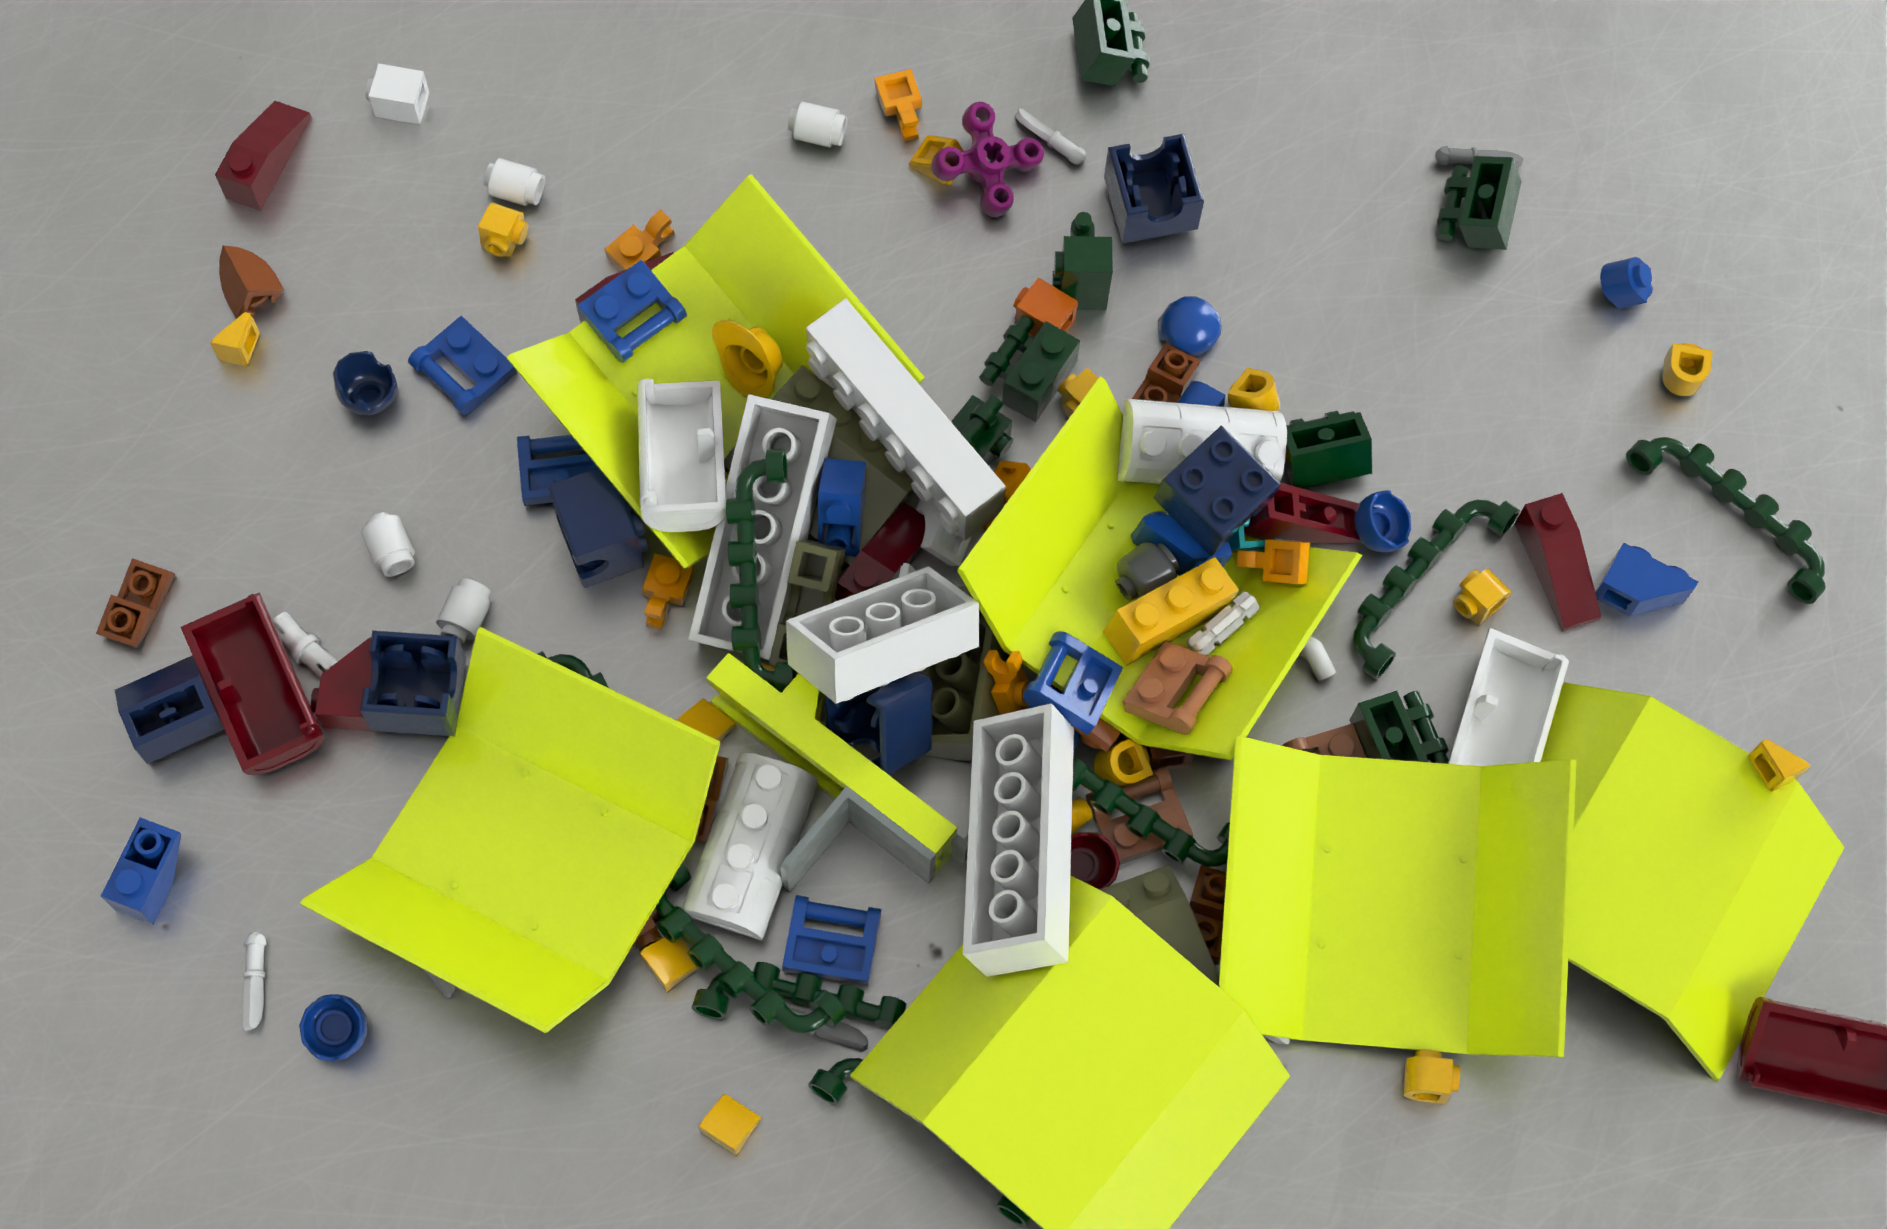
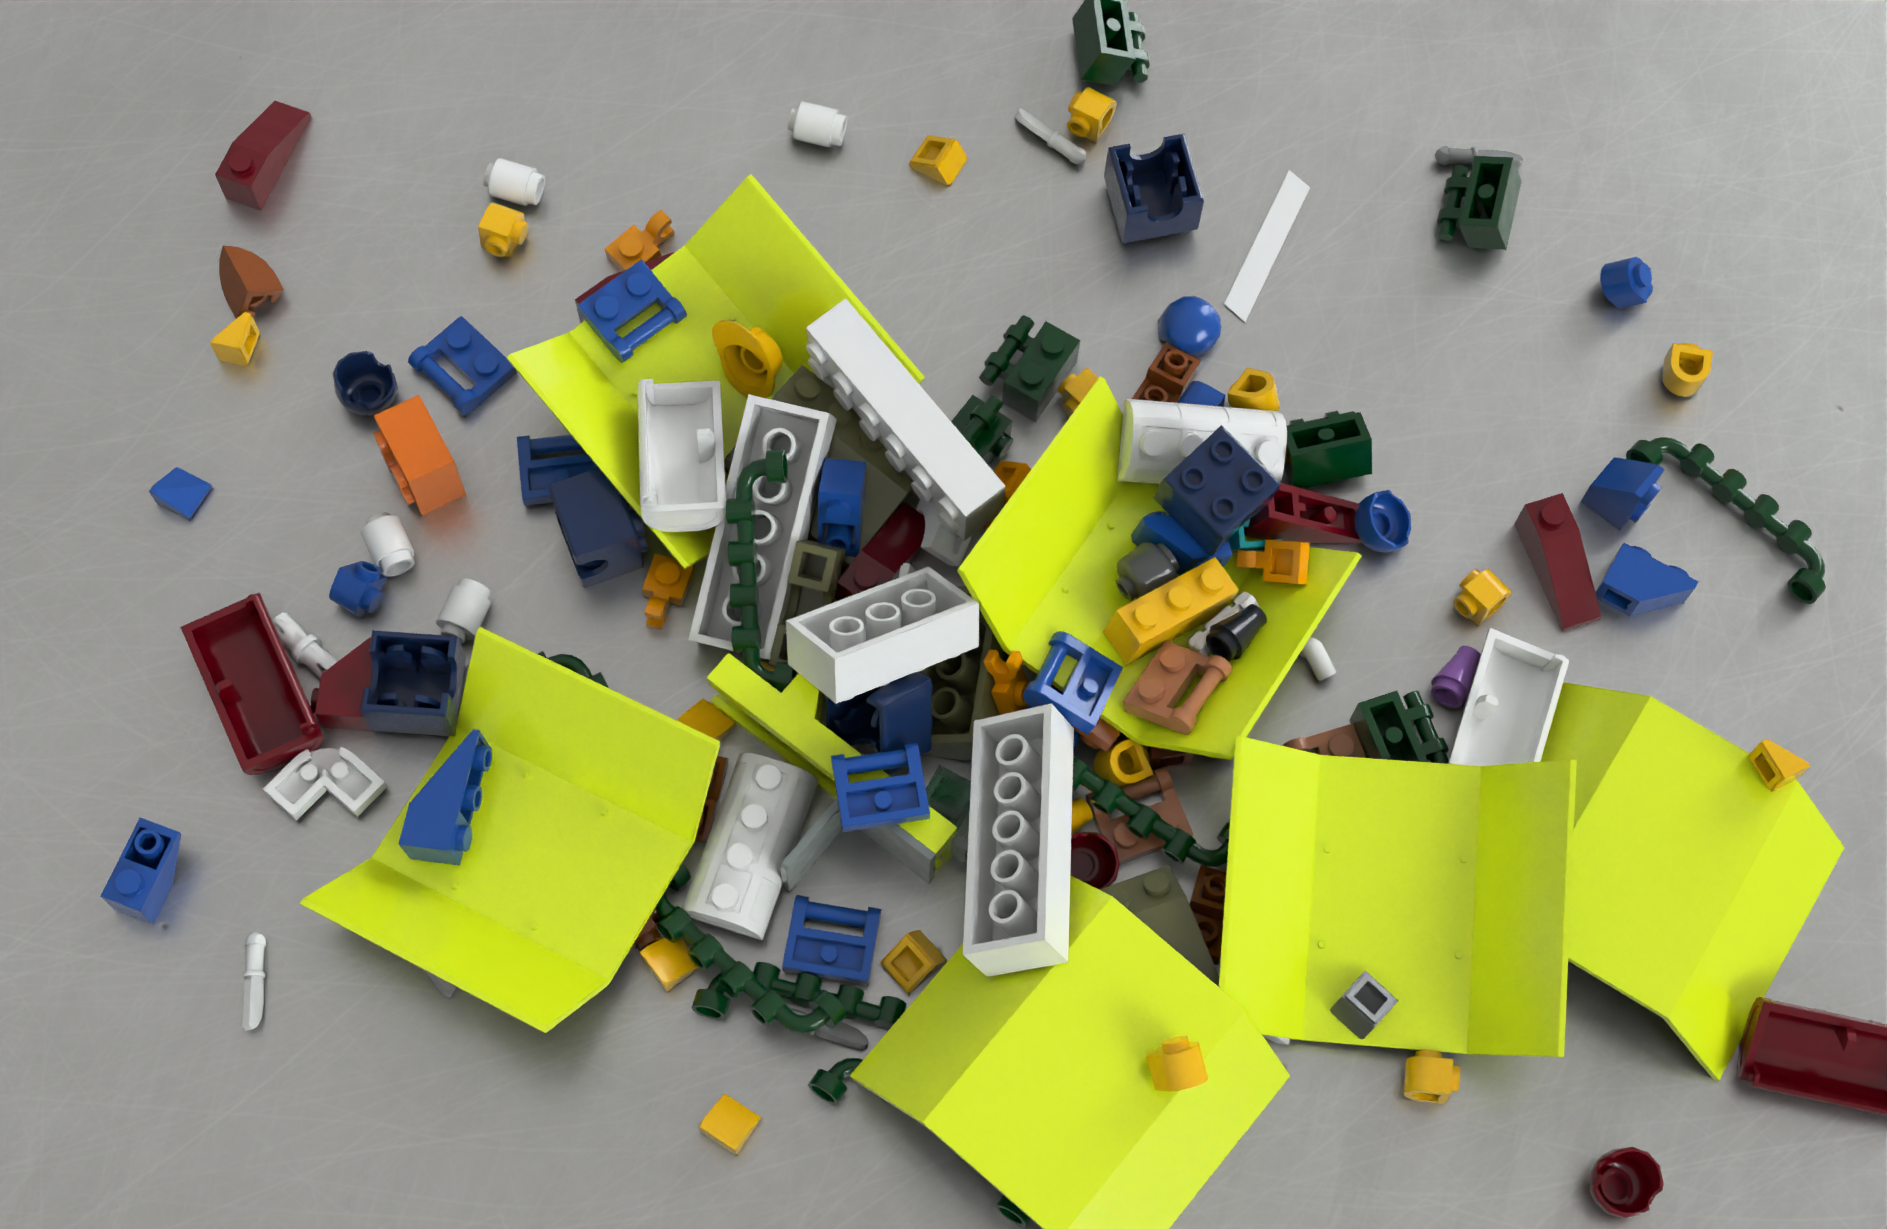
dark orange slope [96,558,175,648] -> none
dark blue slope [115,655,224,764] -> none
blue hair [299,994,368,1062] -> none
white brick [366,63,430,125] -> none
light orange plate [874,69,922,142] -> none
magenta gear [931,101,1044,217] -> none
orange brick [1013,277,1078,337] -> none
dark green brick [1052,212,1113,310] -> none
dark green bar [1353,499,1520,680] -> none
none -> blue slope [149,467,212,520]
none -> white plate [263,747,388,821]
none -> blue plate [329,561,387,617]
none -> orange brick [373,395,466,515]
none -> blue slope [399,729,492,865]
none -> blue plate [831,743,930,832]
none -> yellow slope [880,930,947,994]
none -> clear green brick [926,765,971,832]
none -> yellow plate [1067,87,1117,143]
none -> yellow plate [1146,1036,1208,1092]
none -> black cone [1206,604,1267,662]
none -> white sticker [1224,170,1310,322]
none -> dark grey slope [1330,971,1398,1039]
none -> medium lavender cone [1431,646,1481,708]
none -> blue slope [1581,457,1665,531]
none -> dark red hair [1589,1147,1664,1219]

